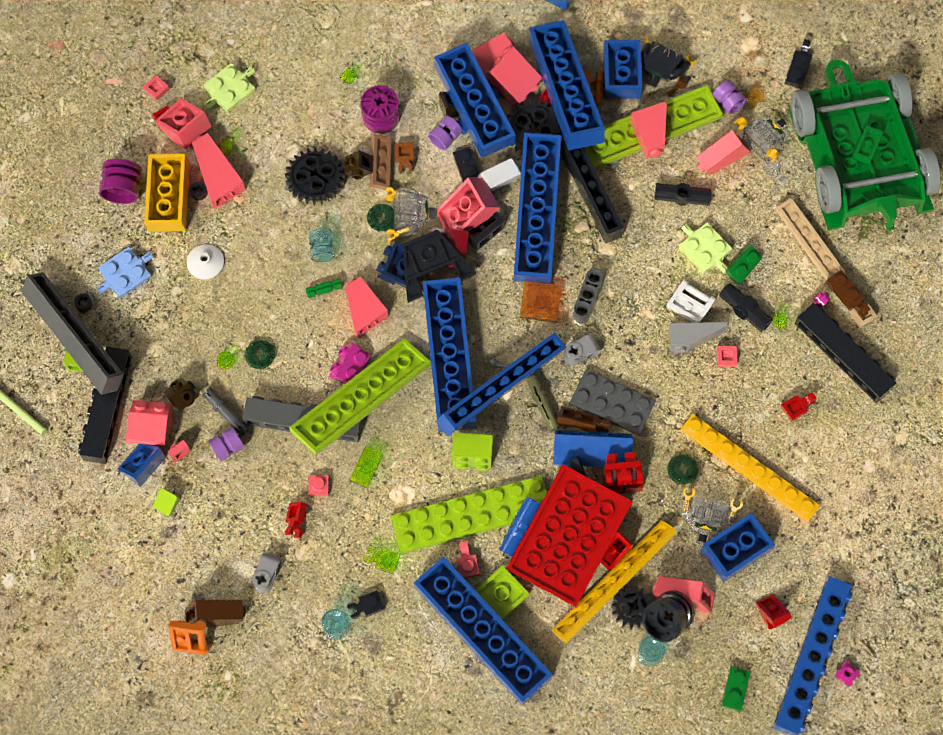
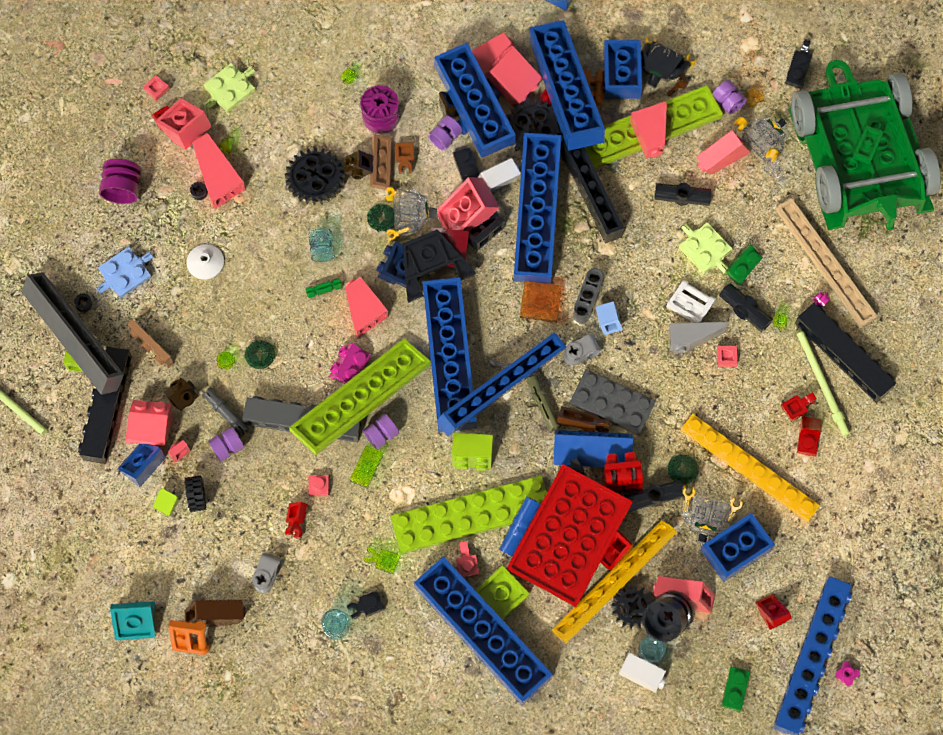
yellow brick [144,154,190,232] -> none
reddish brown plate [826,270,870,318] -> none
none -> teal bracket [110,601,156,641]
none -> medium nougat plate [127,319,174,368]
none -> black tyre [184,475,207,512]
none -> medium lavender wheel [363,414,399,450]
none -> light blue brick [596,301,623,335]
none -> white brick [619,653,667,693]
none -> black piece [624,480,685,512]
none -> red slope [796,416,822,457]
none -> yellowish green bar [797,331,850,436]

